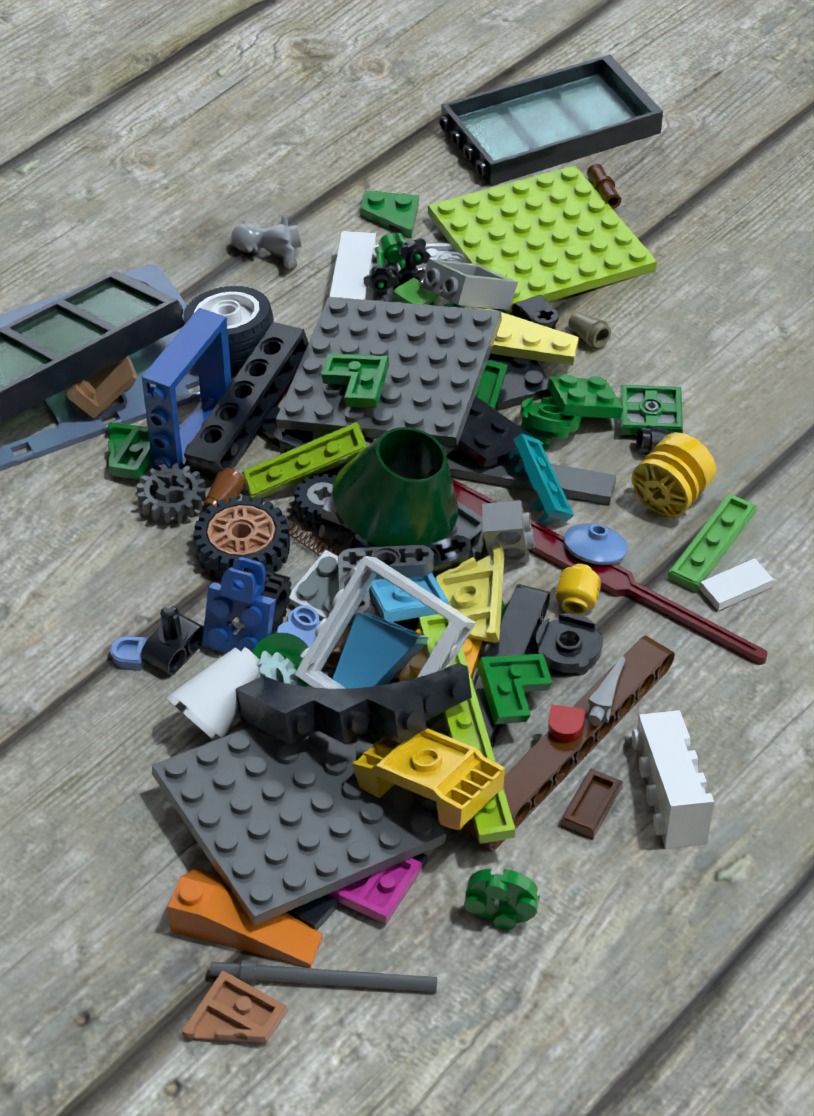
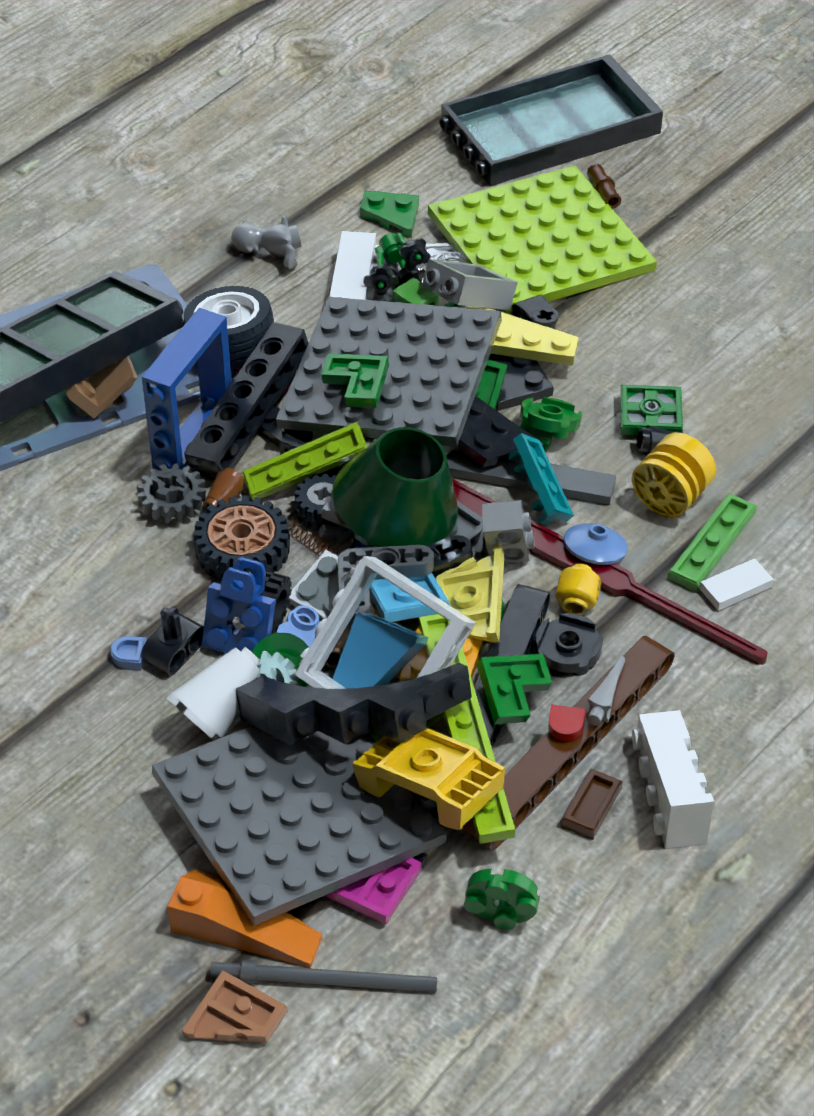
green wing [108,422,151,479] -> none
black tile [287,894,338,930] -> none
green plate [547,374,623,419] -> none
dark tan cone [568,312,611,348] -> none

